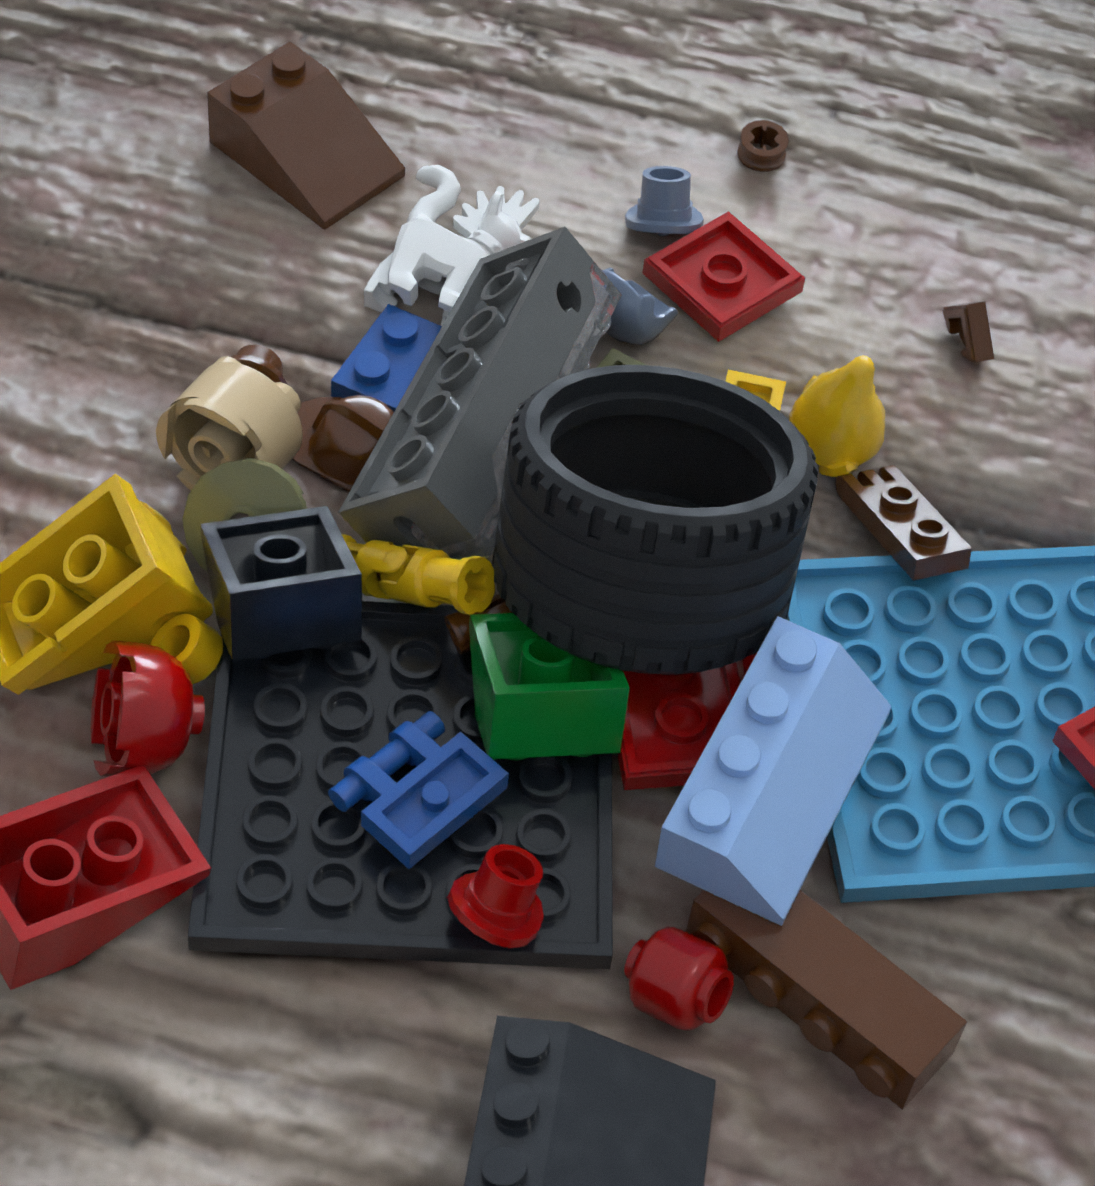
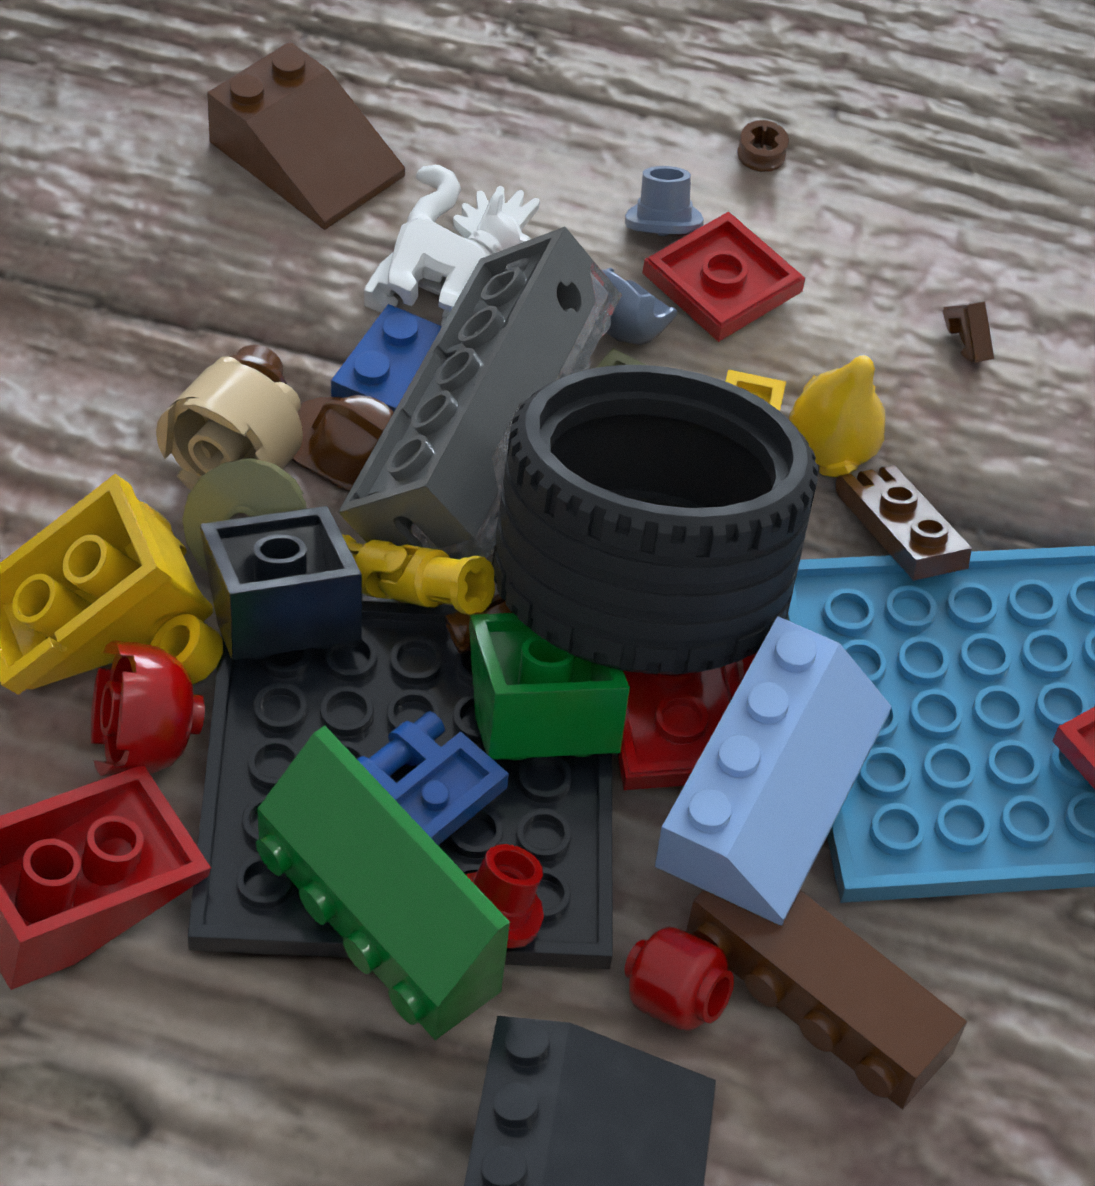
none -> green slope [256,726,510,1041]

